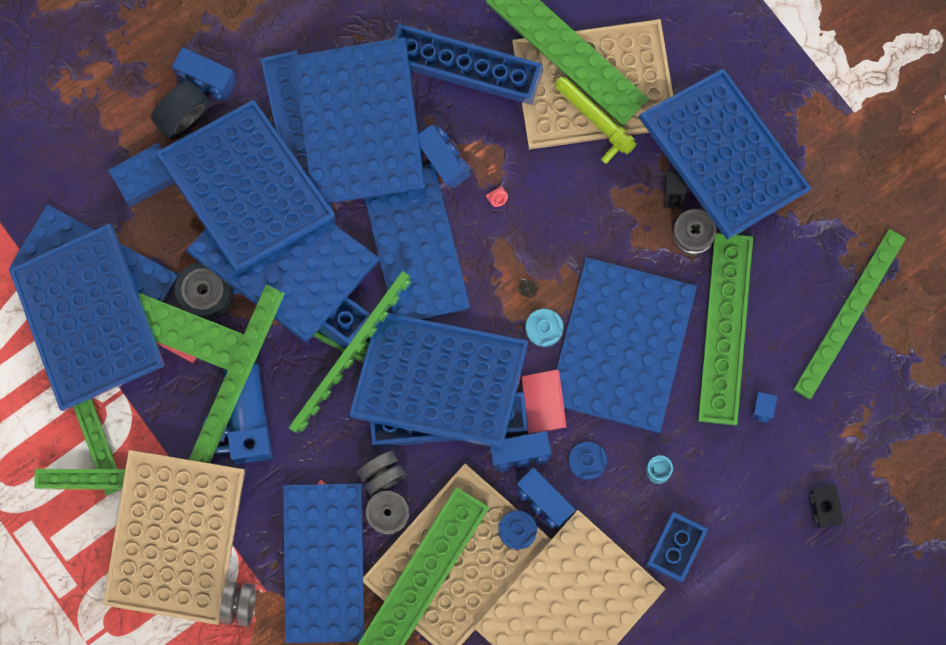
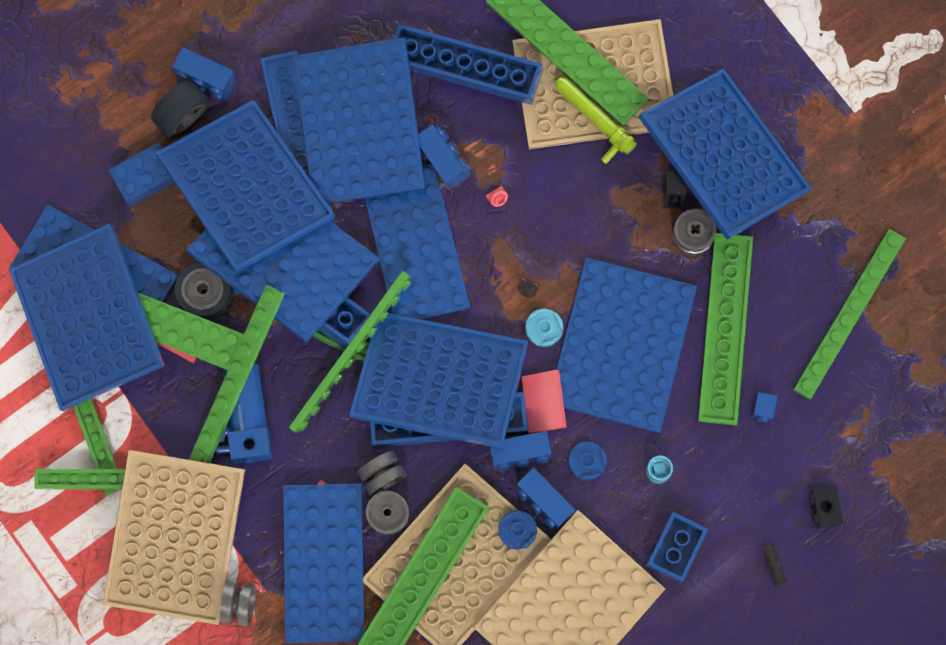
none -> clear smoke pin [761,544,787,586]

